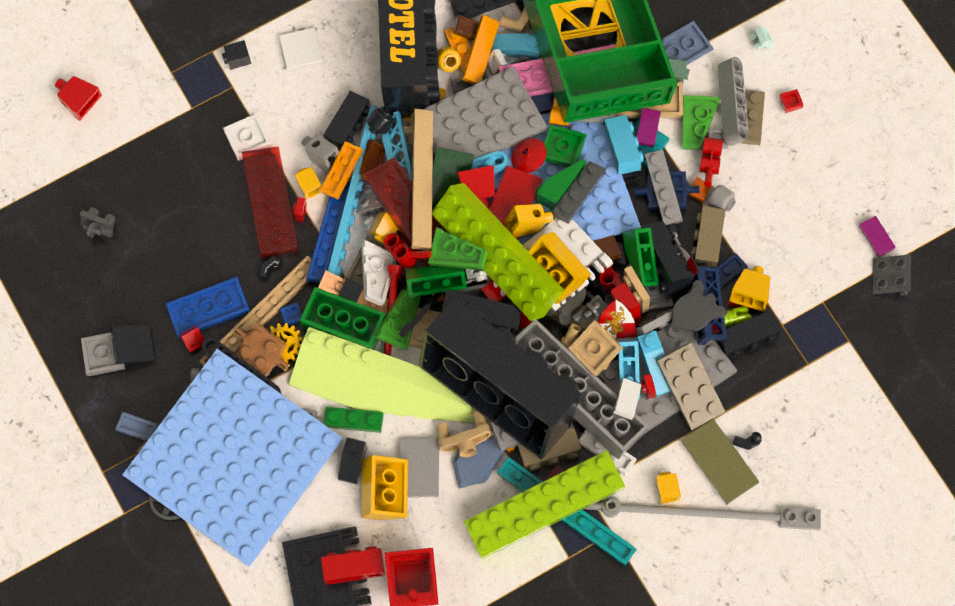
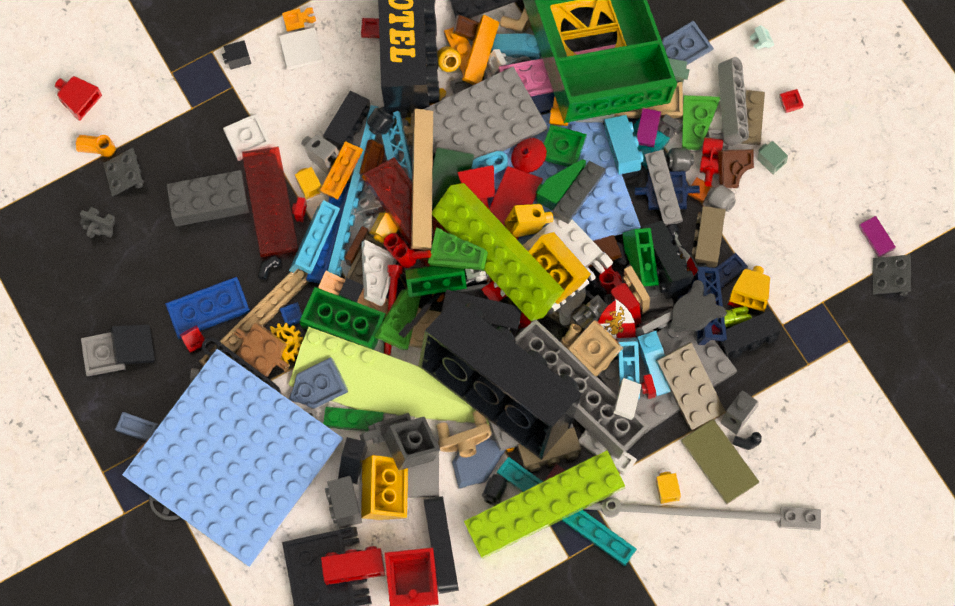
none -> light orange piece [76,135,116,157]
none -> dark grey hinge [103,148,144,196]
none -> dark grey brick [167,170,250,227]
none -> light orange plate [282,8,316,32]
none -> medium azure fence [289,200,340,274]
none -> sand blue tile [289,357,348,409]
none -> dark grey brick [325,476,362,529]
none -> reddish brown tile [345,226,370,267]
none -> dark grey hinge [359,413,411,444]
none -> red plate [361,18,379,38]
none -> dark grey brick [384,416,440,470]
none -> black beam [423,496,459,594]
none -> black brick [482,474,507,505]
none -> dark grey tile [660,114,682,139]
none -> dark grey head [665,148,694,172]
none -> reddish brown tile [718,149,754,188]
none -> dark grey torso [721,390,758,435]
none -> sand green brick [757,140,788,174]

